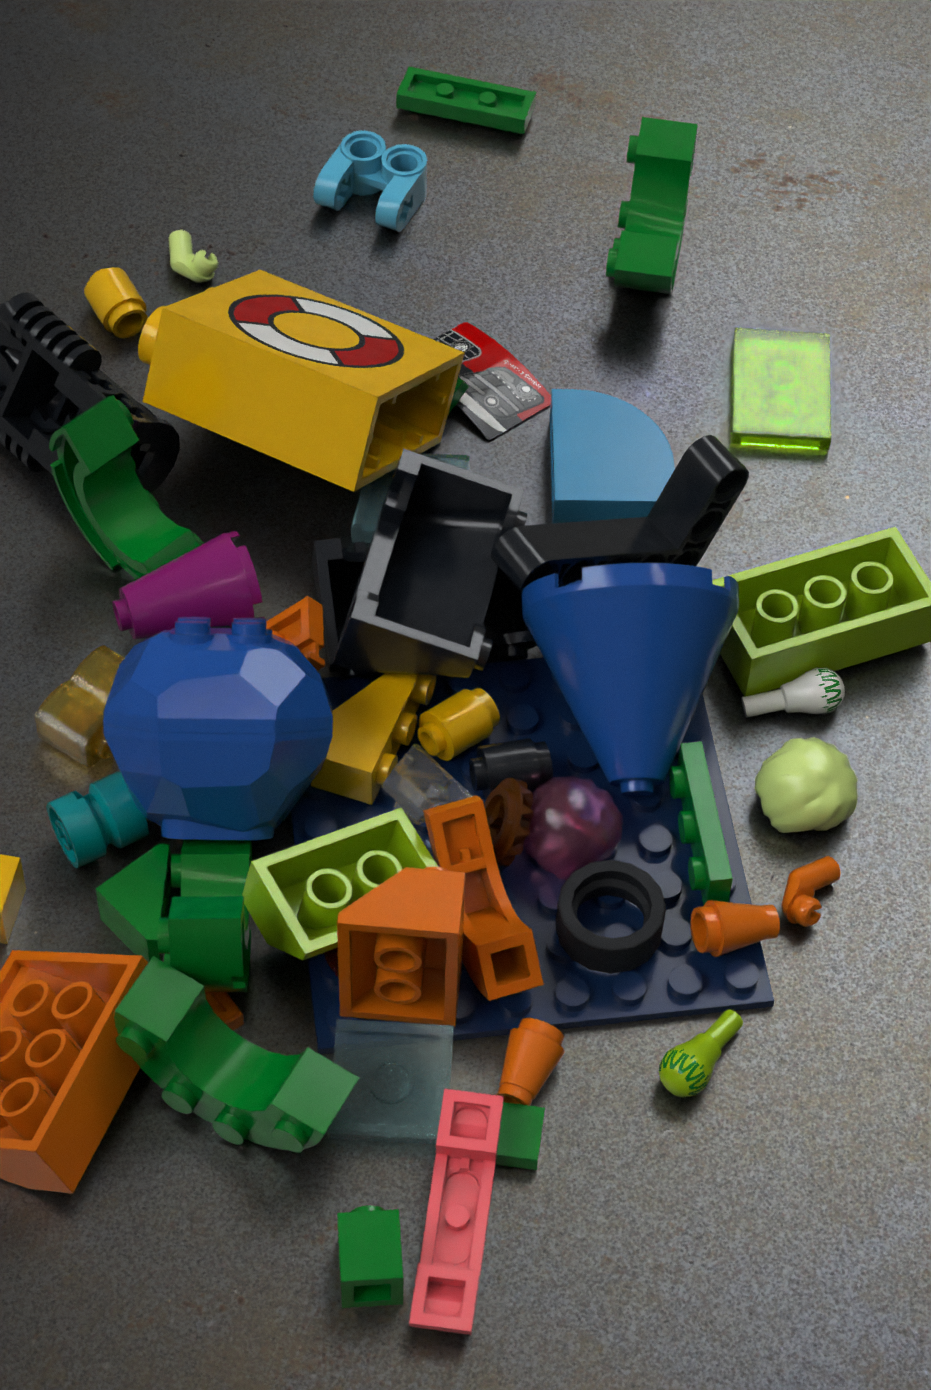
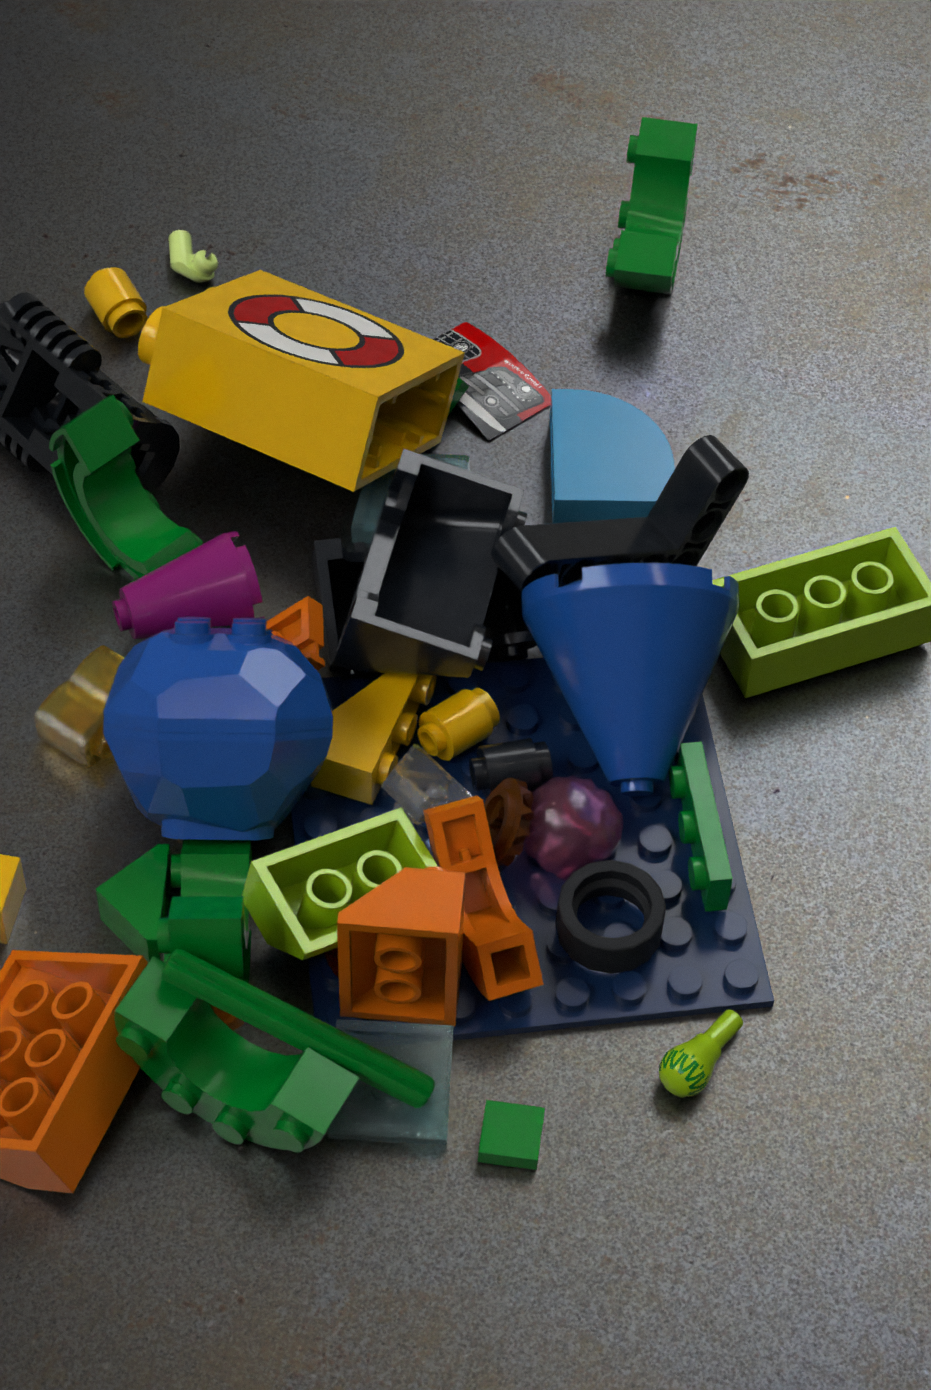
teal wheel [46,771,149,869] -> none
medium azure piece [313,130,427,232] -> none
green brick [337,1205,404,1308] -> none
green plate [396,66,536,134] -> none
coral slope [409,1089,504,1335] -> none
orange cone [497,1018,565,1106] -> none
orange cone [690,900,780,957] -> none
clear neon green tile [732,327,831,450] -> none
white piece [741,668,845,718] -> none
yellowish green hair [754,737,858,833] -> none
orange arm [782,856,841,927] -> none
none -> green axle [161,949,435,1108]

